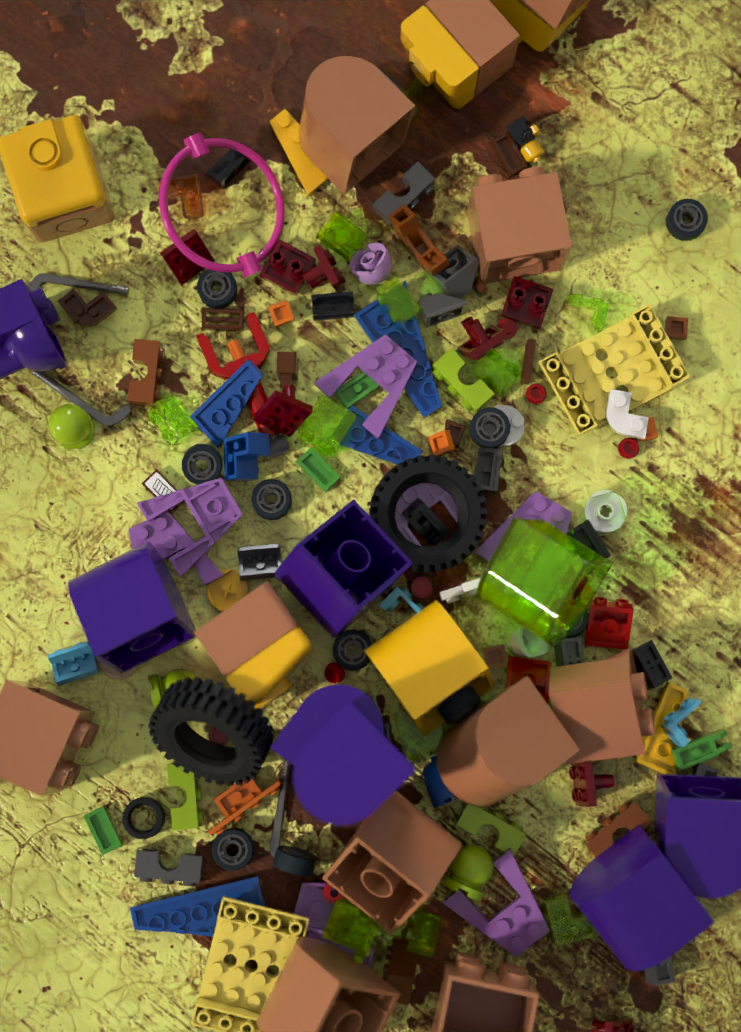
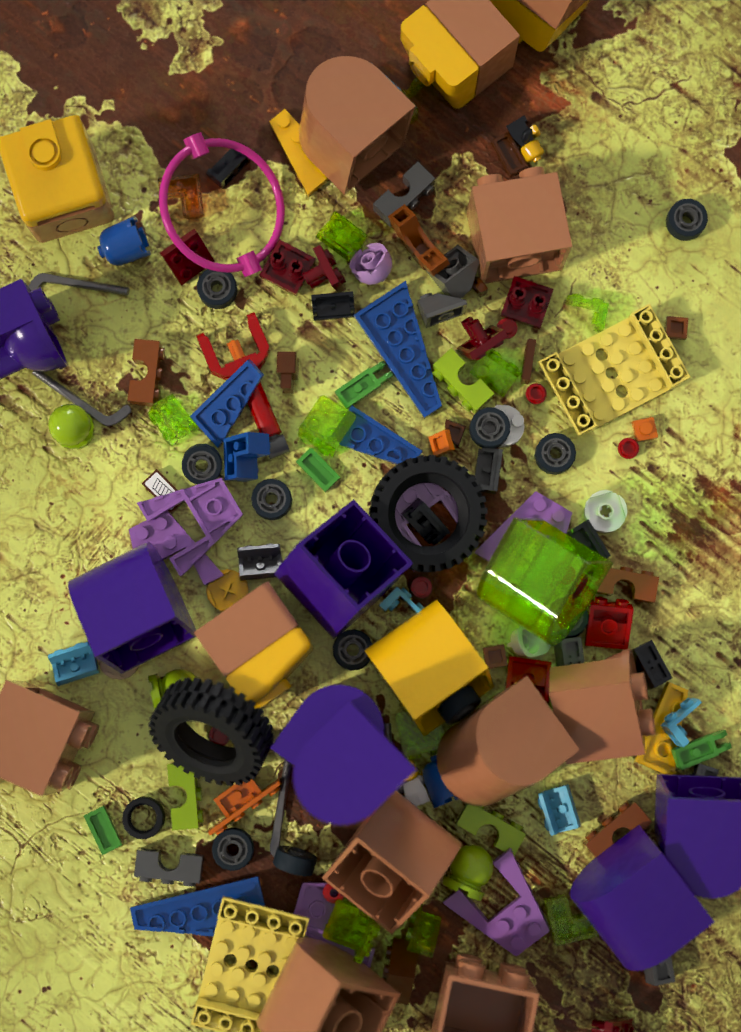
reddish brown plate [58,289,117,326] -> none
reddish brown tile [201,308,245,331] -> none
dark red plate [254,384,313,437] -> none
orange plate [268,300,295,328] -> none
medium lavender wing [314,334,417,439] -> none
red plate [324,662,345,684] -> none
clear neon green bracket [375,276,422,326] -> none
white plate [439,577,485,604] -> none
dark red plate [569,761,615,807] -> none
white plate [606,389,649,440] -> none
none -> blue cylinder [97,216,151,266]
none -> white piece [396,759,430,807]
none -> wheel [534,433,576,475]
none -> medium azure bracket [538,784,581,836]
none -> dark orange arch [589,563,659,604]

